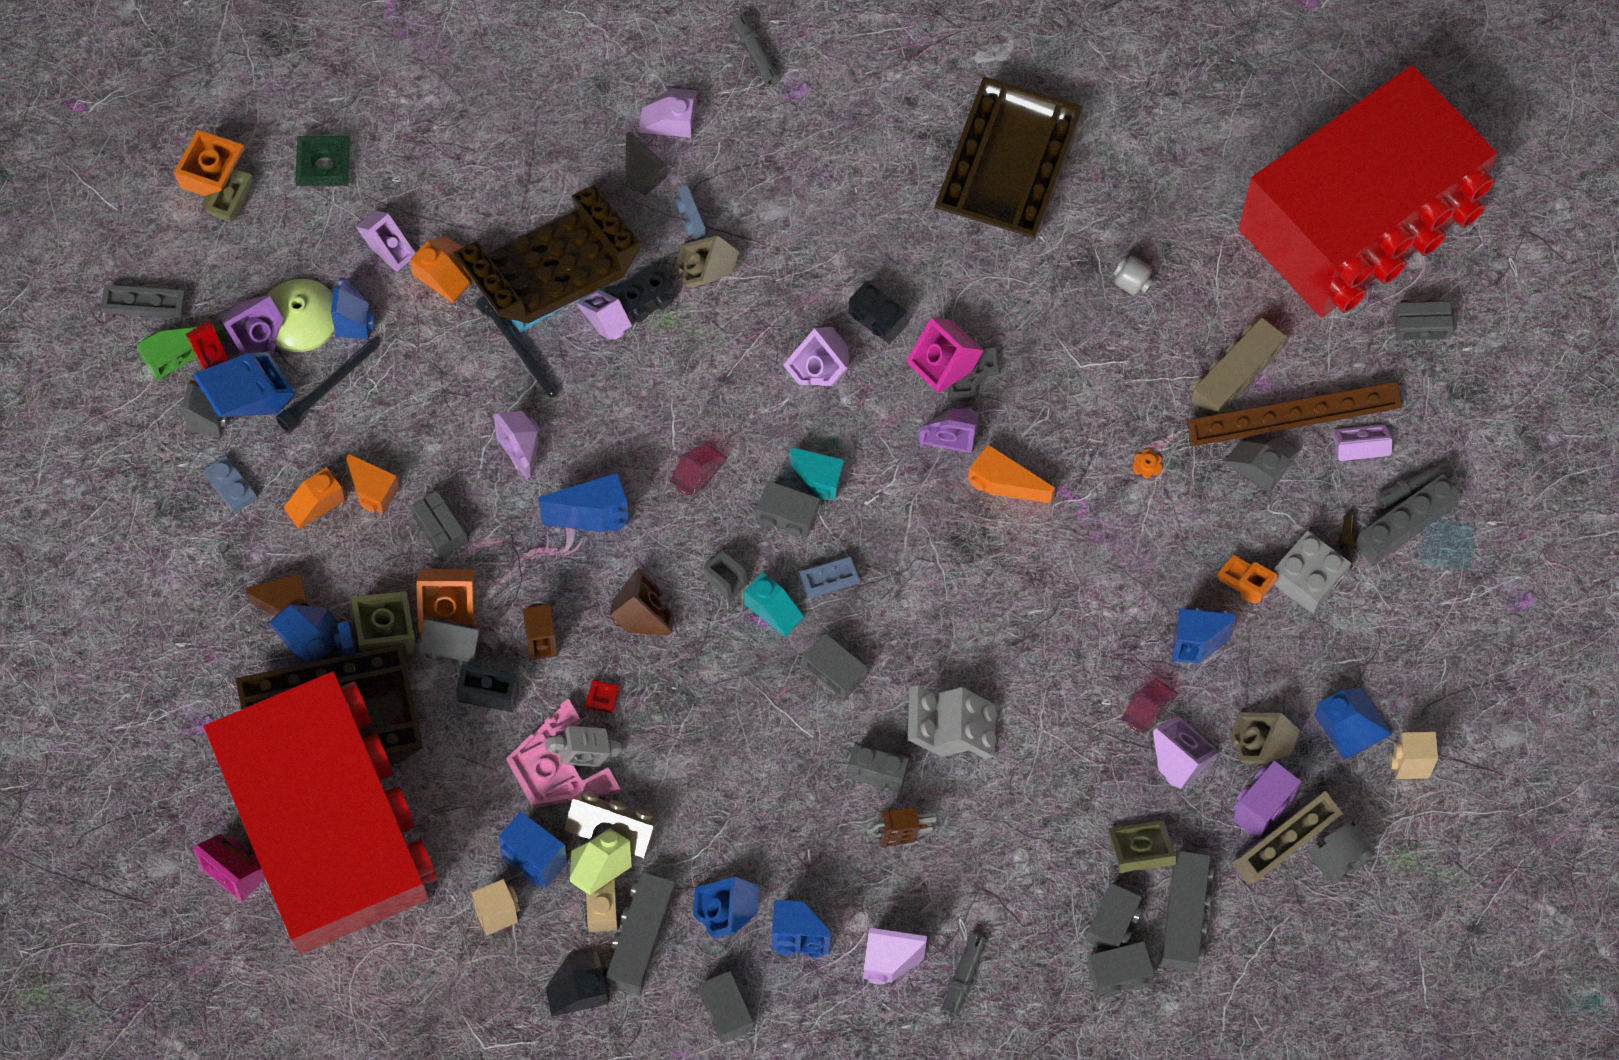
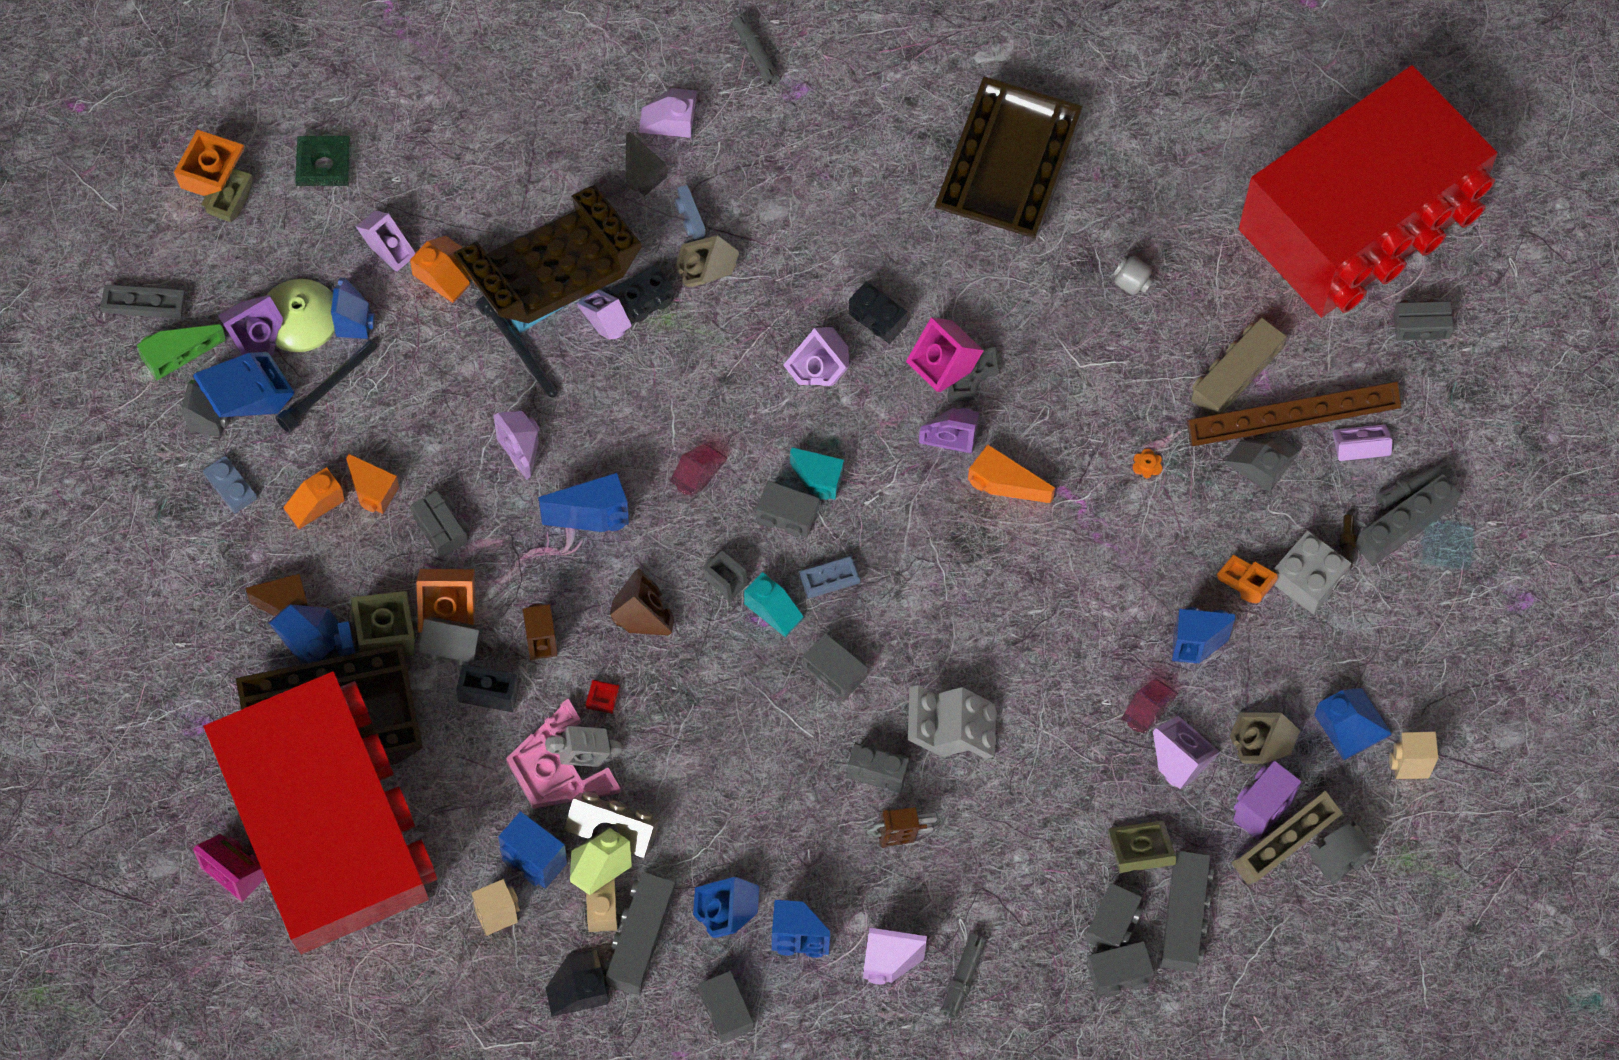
red plate [185,321,229,370] -> none

